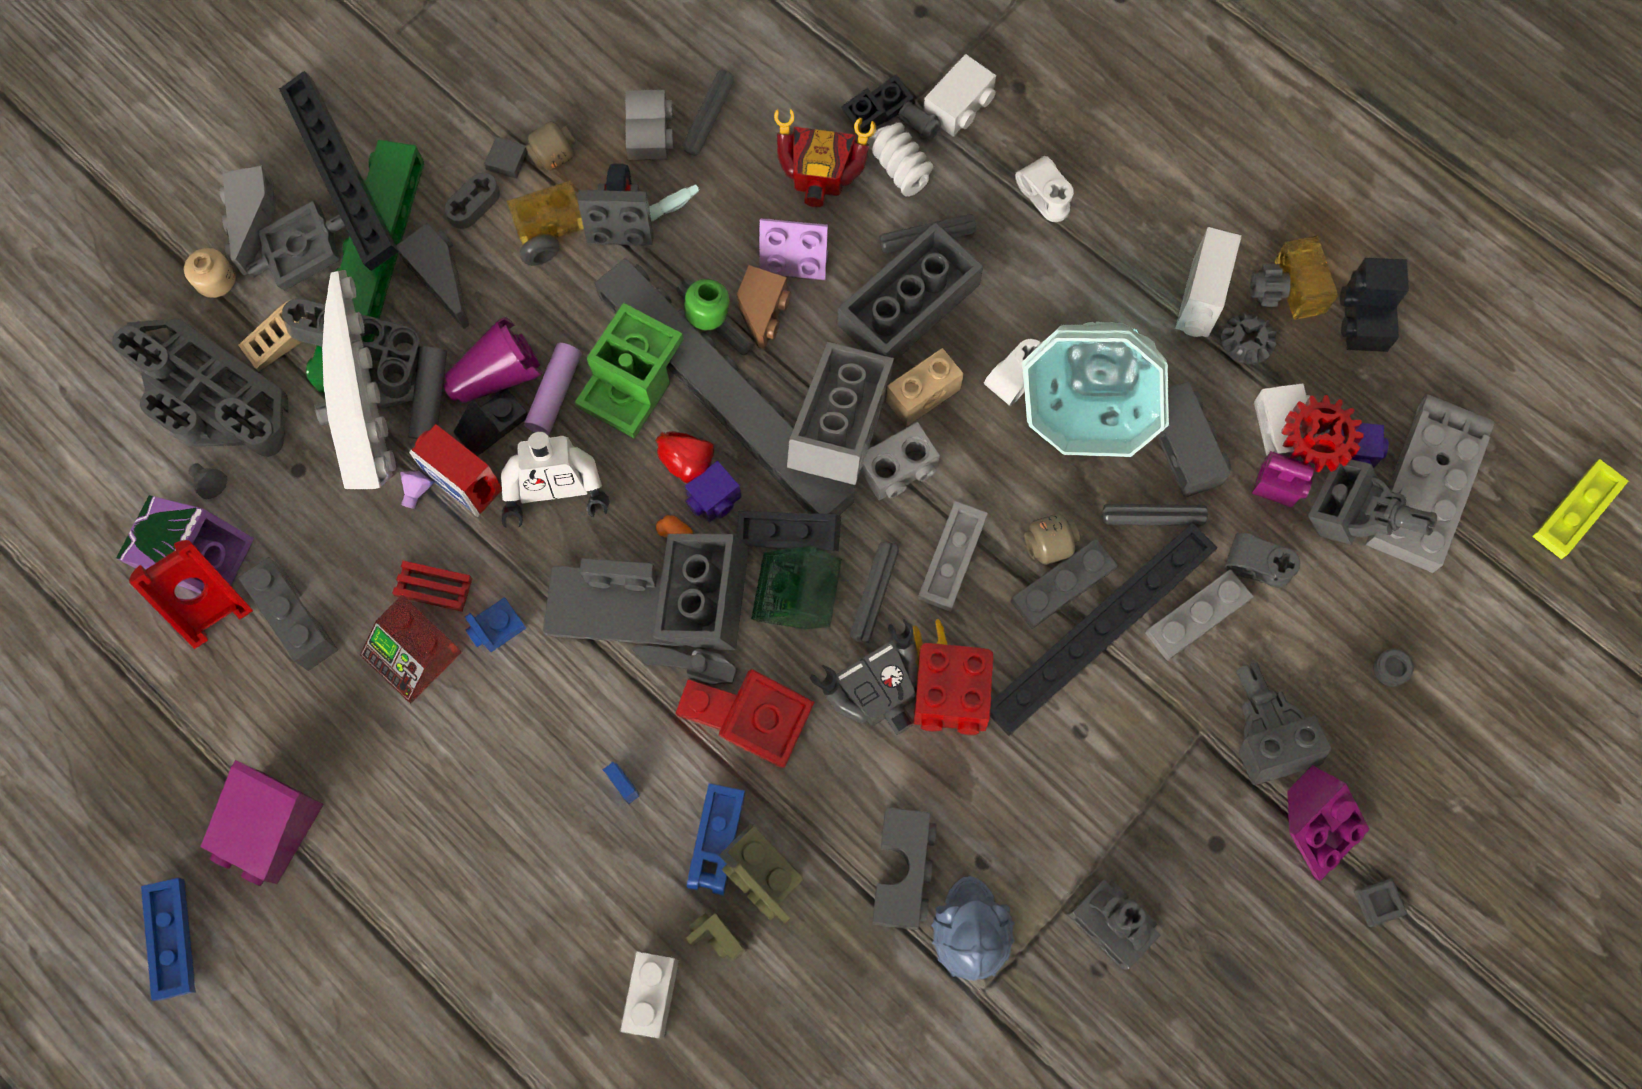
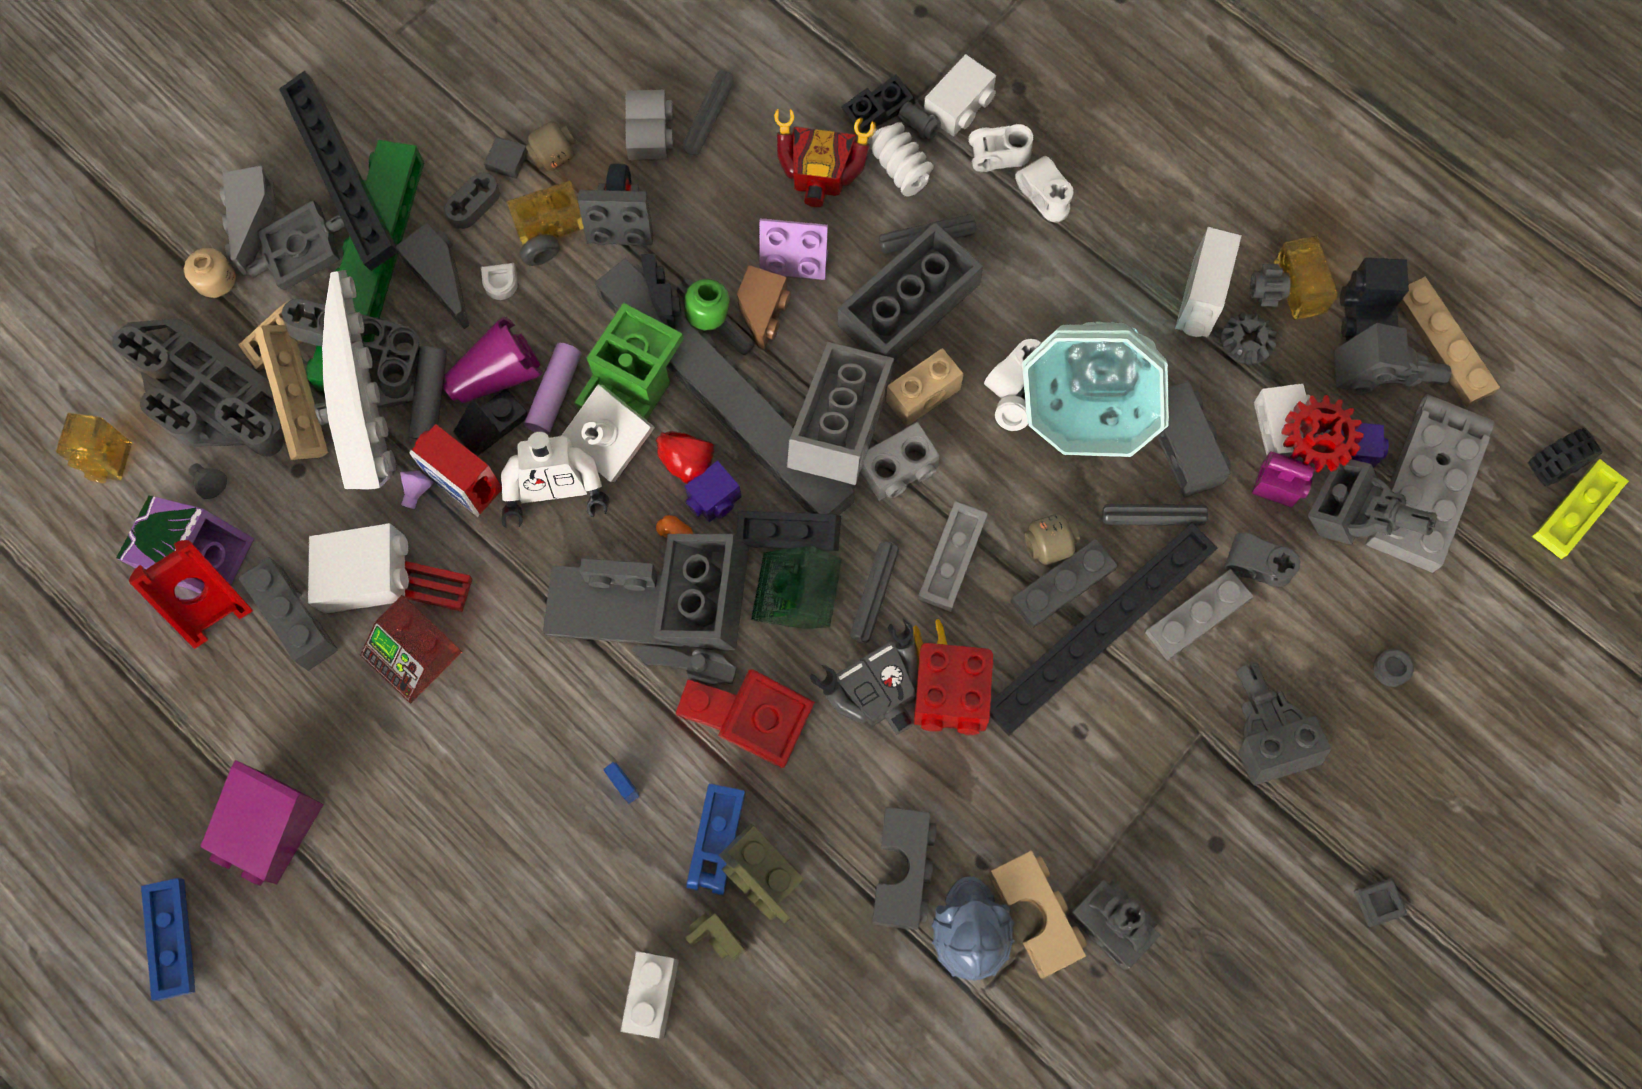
blue bracket [465,597,526,652] -> none
light aqua hand [649,185,699,222] -> none
magenta slope [1287,765,1370,881] -> none
none -> clear yellow brick [56,413,132,483]
none -> tan plate [255,325,328,460]
none -> white brick [308,523,409,614]
none -> white tile [481,263,518,300]
none -> white tile [561,384,655,482]
none -> black slope [641,253,681,330]
none -> white piece [968,124,1033,172]
none -> tan arch [988,850,1087,978]
none -> white tile [995,396,1028,431]
none -> dark grey brick [1334,323,1451,394]
none -> tan plate [1398,276,1500,407]
none -> black tyre [1528,428,1603,486]

